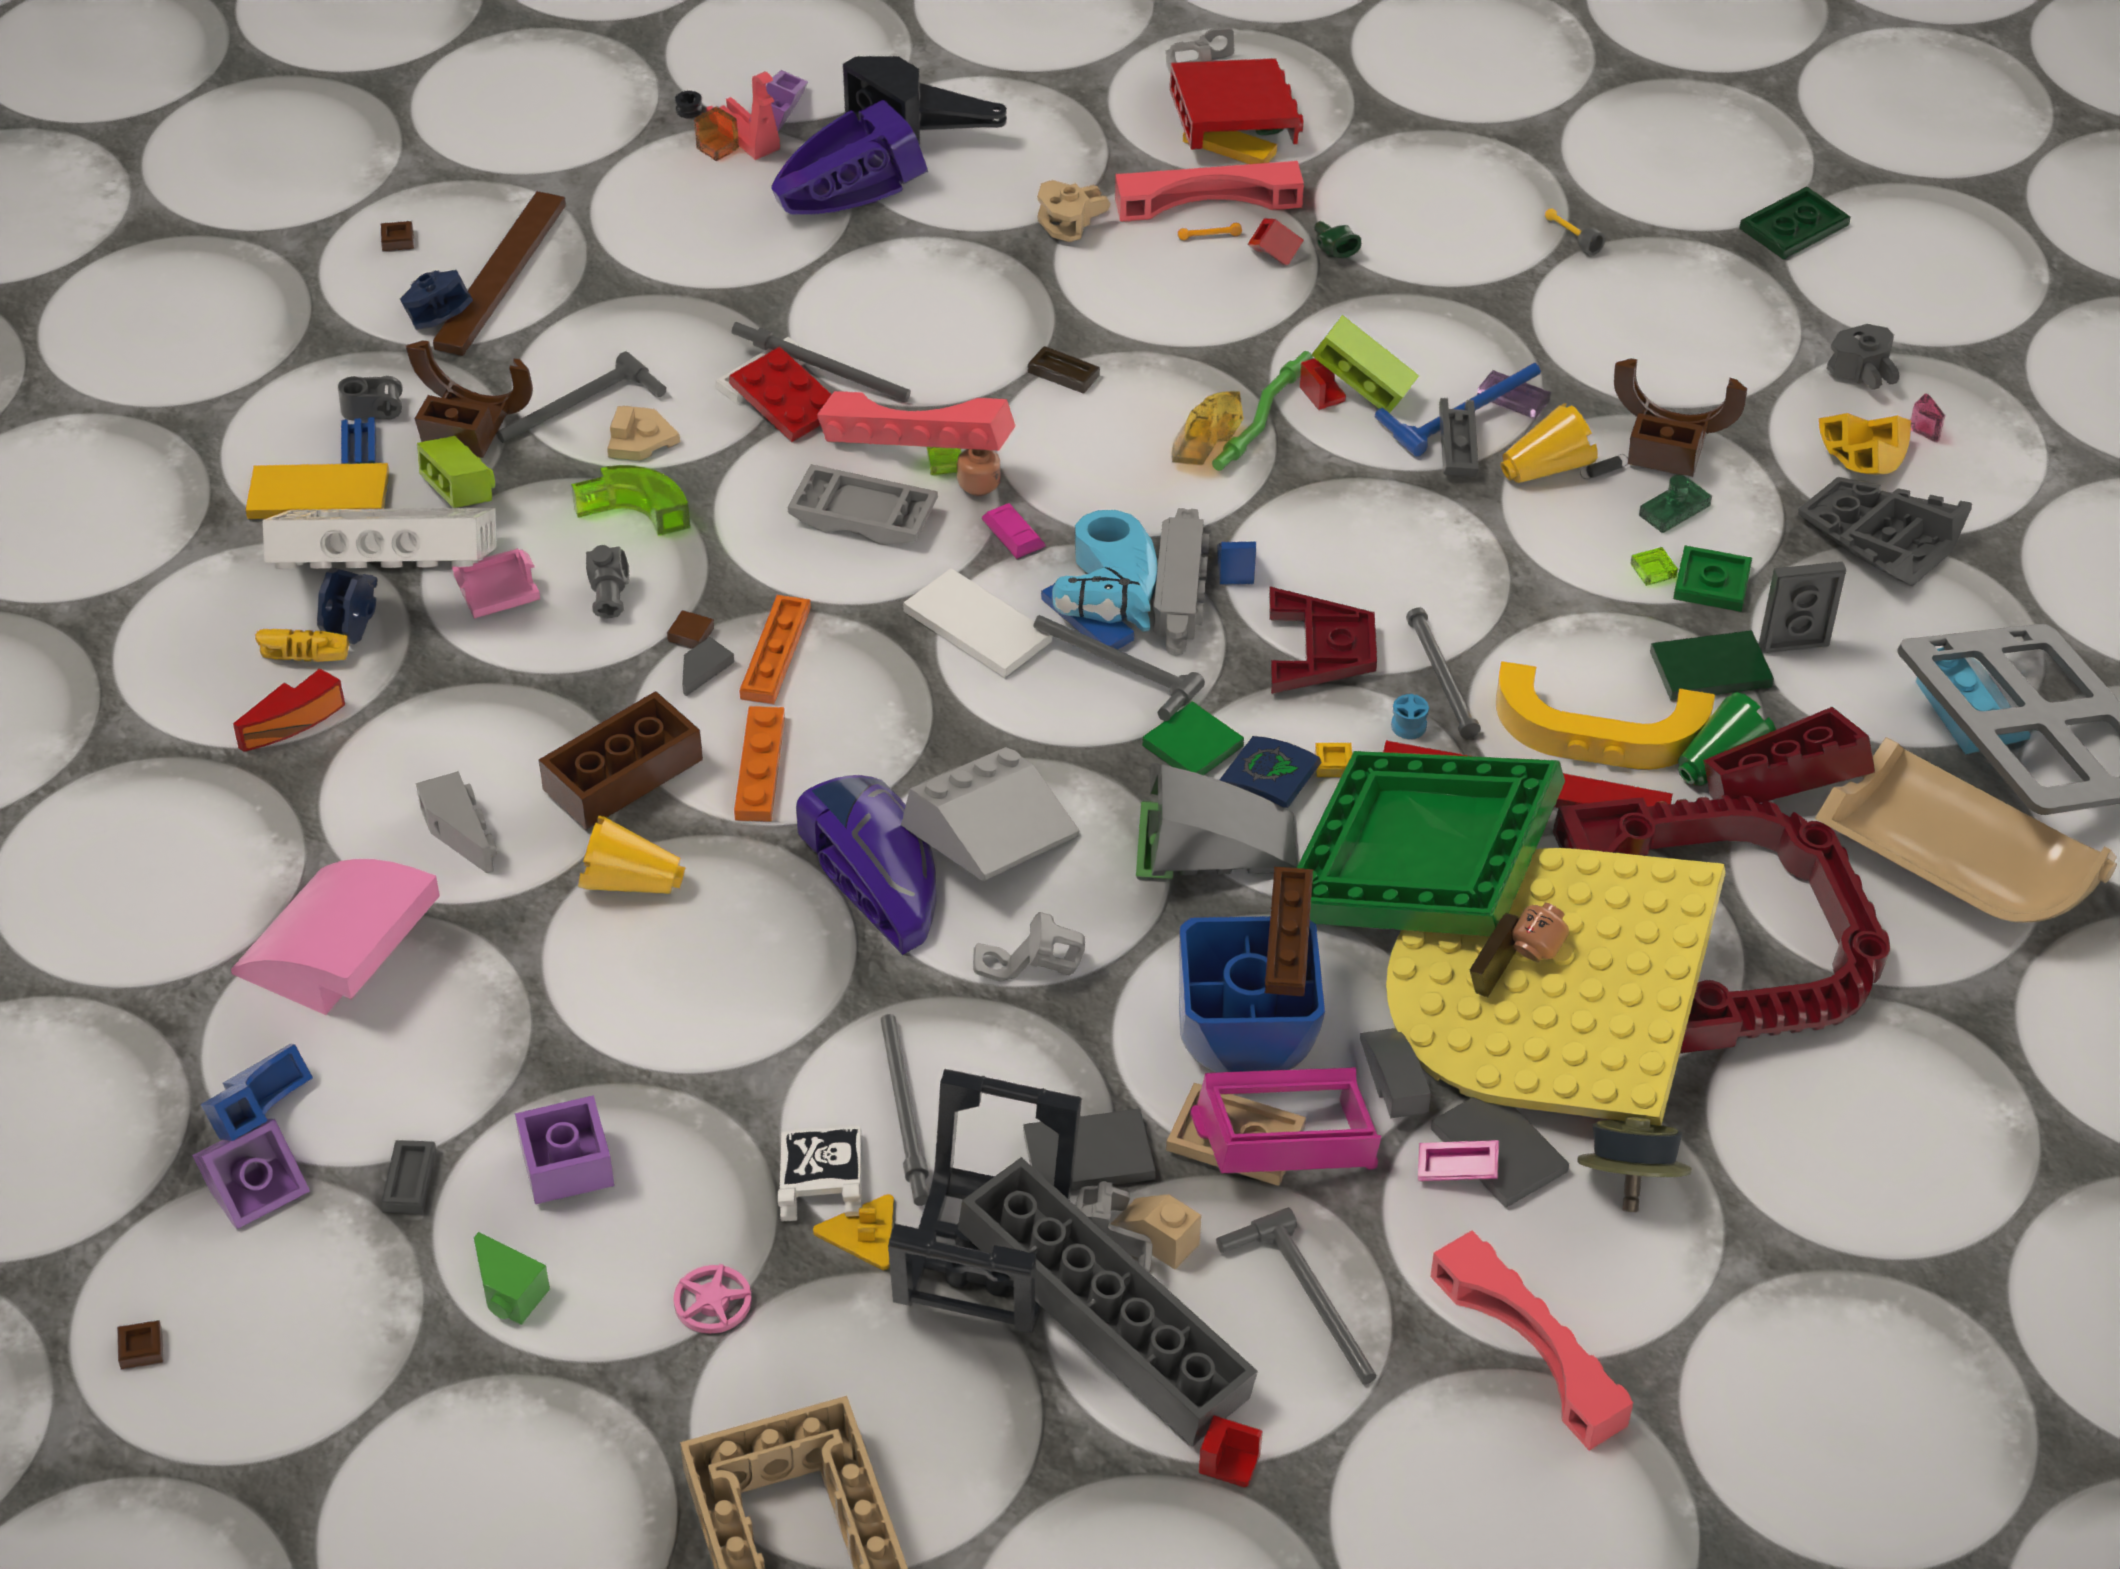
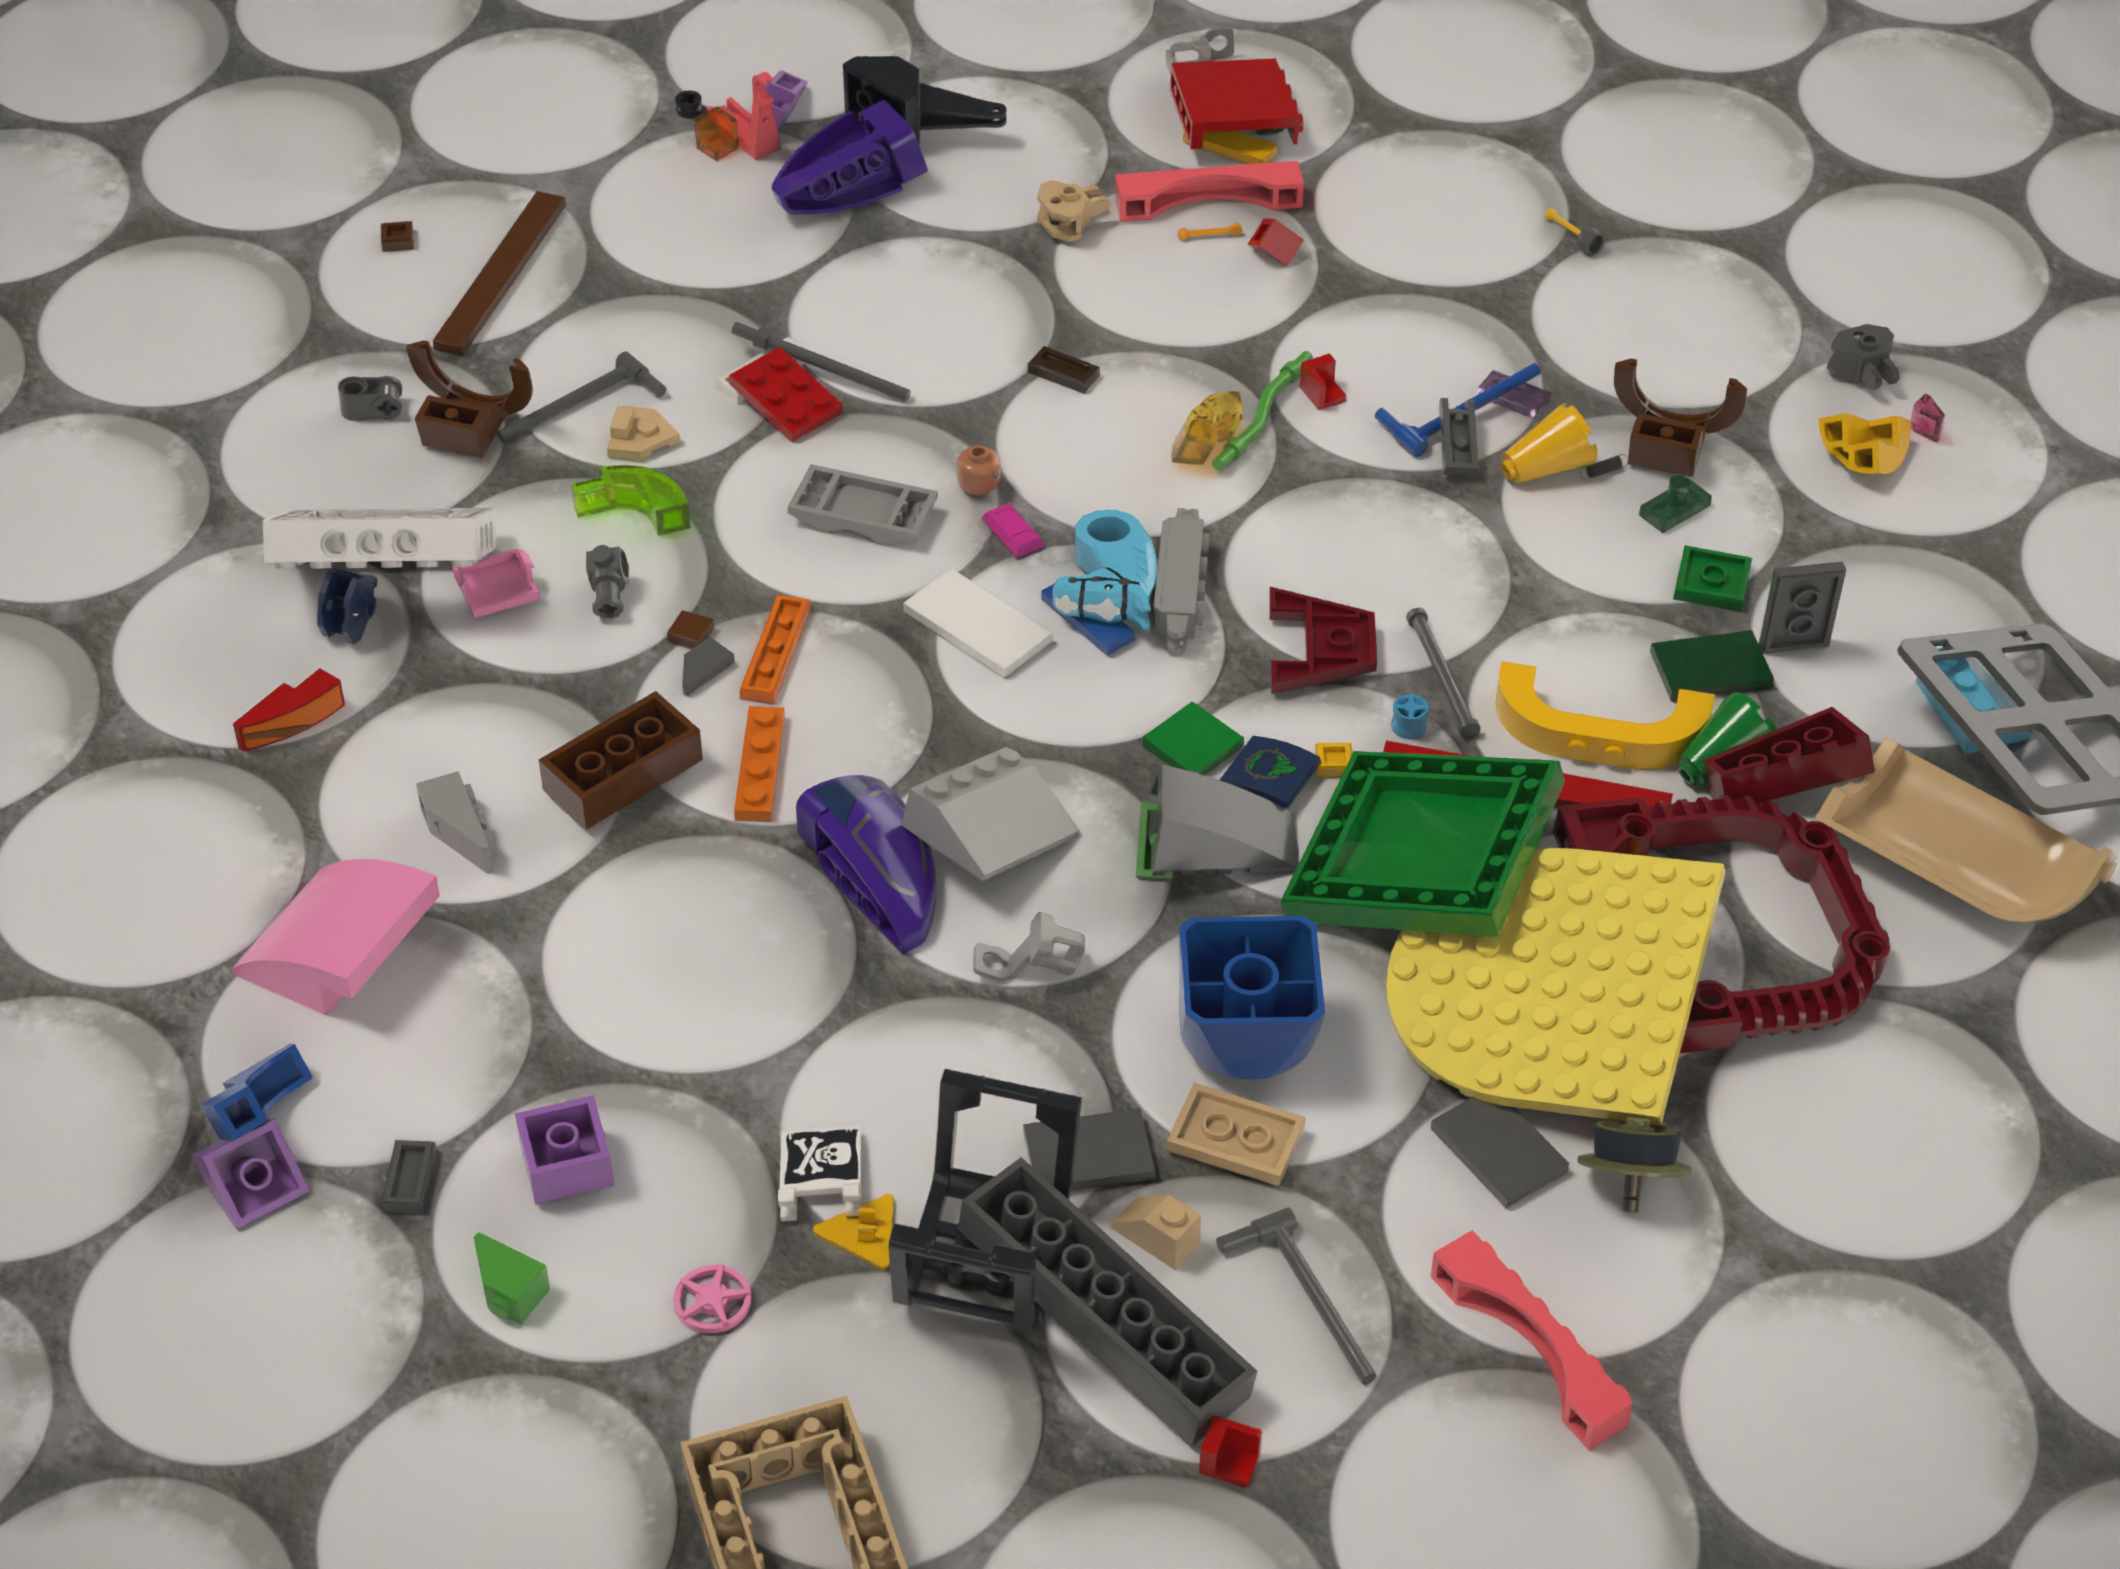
reddish brown tile [117,1320,163,1369] -> none
yellow tile [245,463,389,519] -> none
yellow hinge [255,629,349,662] -> none
blue tile [341,417,376,464] -> none
dark blue hinge [400,270,473,330] -> none
lime brick [417,436,495,508] -> none
yellow cone [578,816,686,894] -> none
coral arch [817,391,1016,451] -> none
dark grey bar [880,1014,929,1206] -> none
clear neon green tile [926,447,961,475] -> none
dark grey bar [1033,615,1205,721] -> none
light grey piece [1075,1181,1152,1273] -> none
dark pink piece [1190,1067,1381,1173] -> none
blue slope [1217,541,1256,584] -> none
reddish brown tile [1265,866,1313,996] -> none
lime brick [1311,315,1419,413] -> none
dark green piece [1314,221,1362,259] -> none
dark grey slope [1360,1028,1431,1119] -> none
tile [1417,1140,1499,1181] -> none
dark brown tile [1470,913,1519,998] -> none
nougat head [1512,902,1569,963] -> none
clear neon green tile [1630,547,1678,586] -> none
dark green tile [1739,186,1851,259] -> none
dark grey wedge [1798,477,1972,586] -> none

